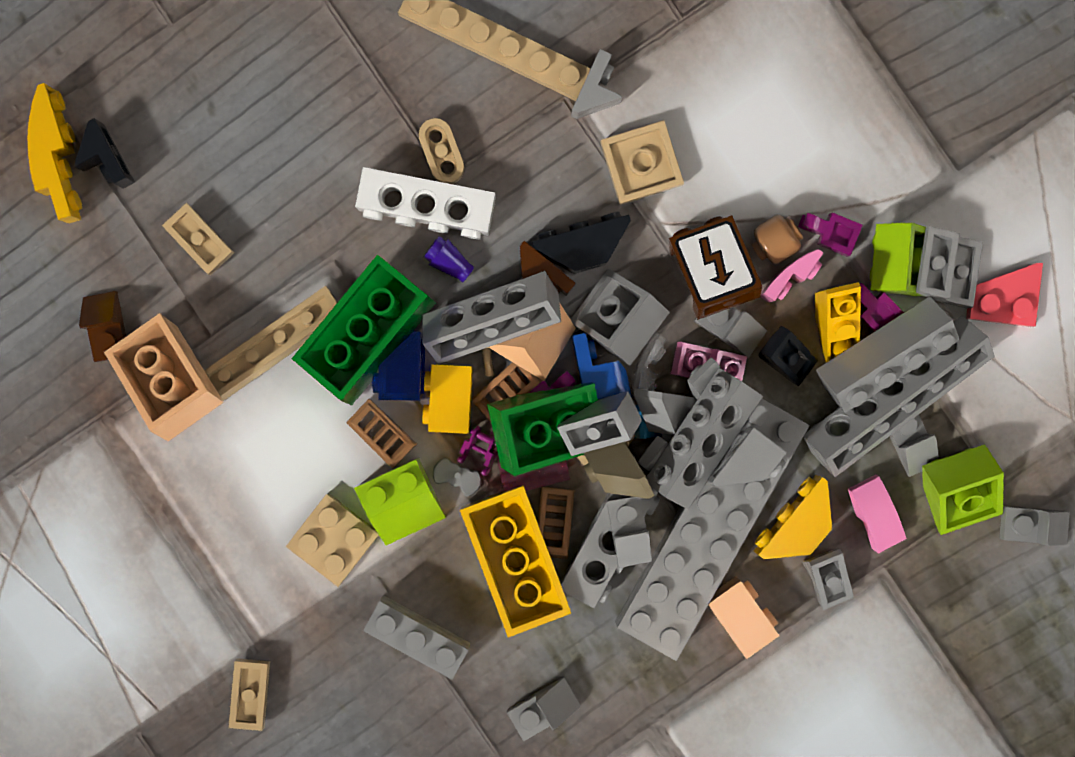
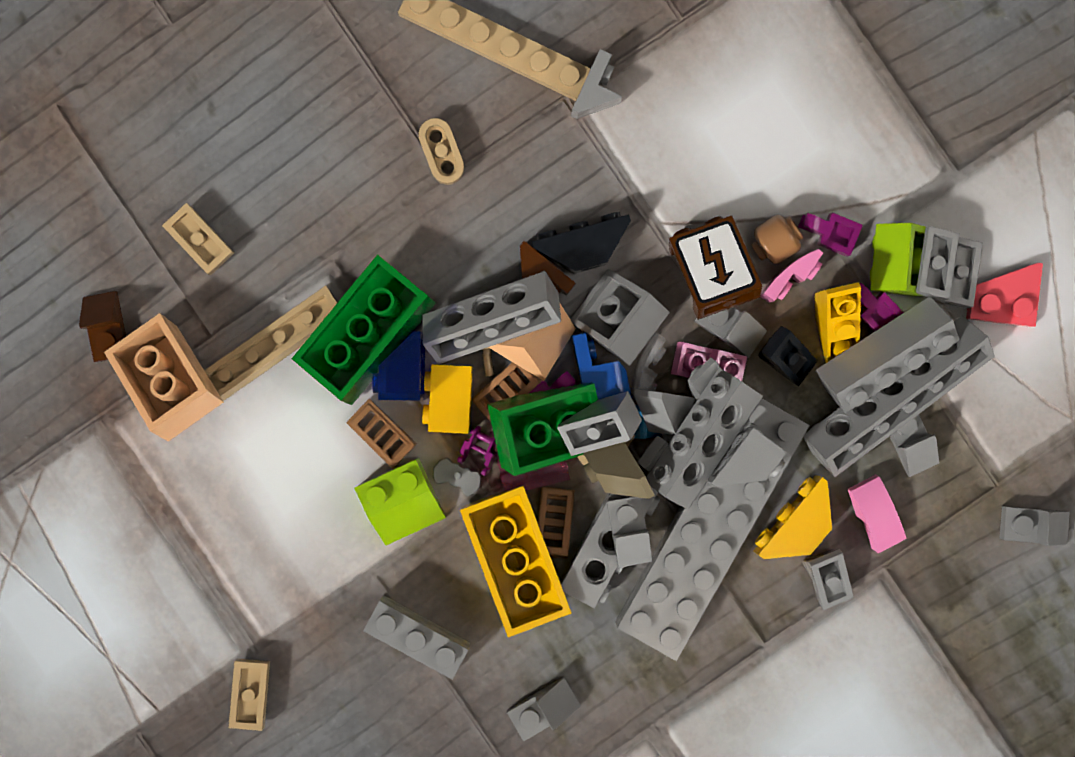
yellow slope [27,83,82,224] -> none
black slope [74,118,135,189] -> none
tan plate [286,493,379,587] -> none
white brick [355,167,496,240] -> none
dark purple cone [424,236,474,283] -> none
tan plate [600,120,684,205] -> none
light nougat brick [708,576,779,659] -> none
lime slope [922,444,1004,535] -> none

